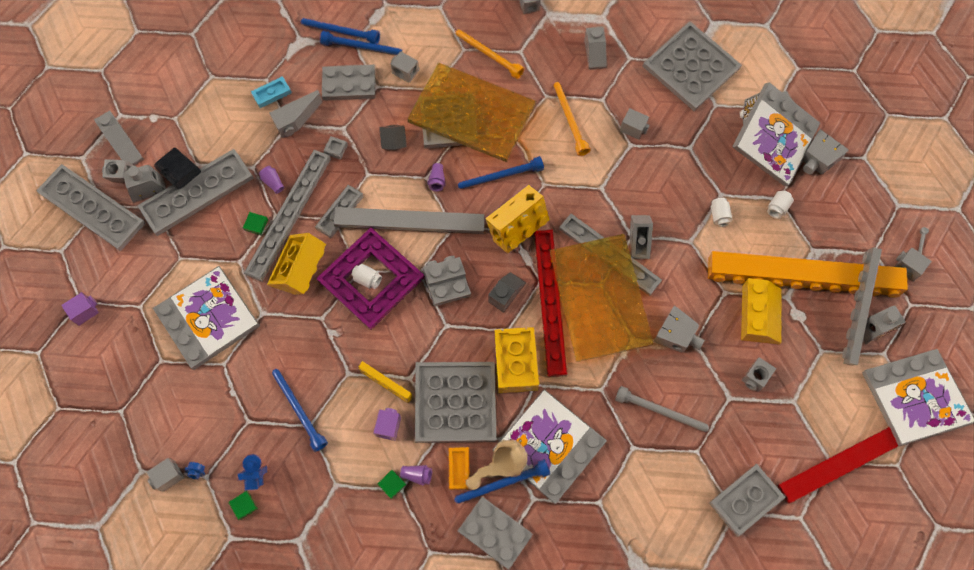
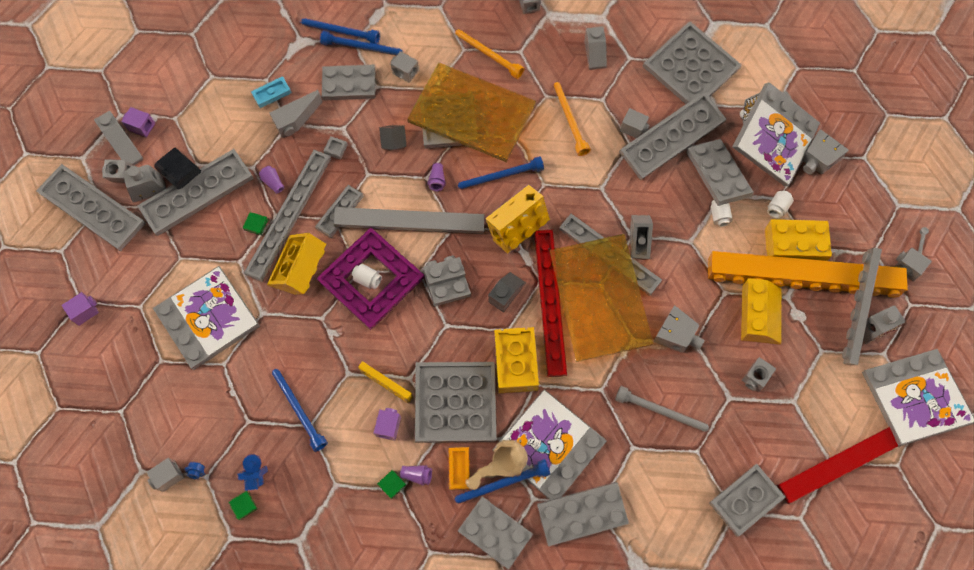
none -> medium lavender brick [121,107,155,137]
none -> light grey plate [537,482,629,546]
none -> light grey plate [619,91,727,180]
none -> light grey plate [686,139,753,206]
none -> yellow piece [765,219,832,261]

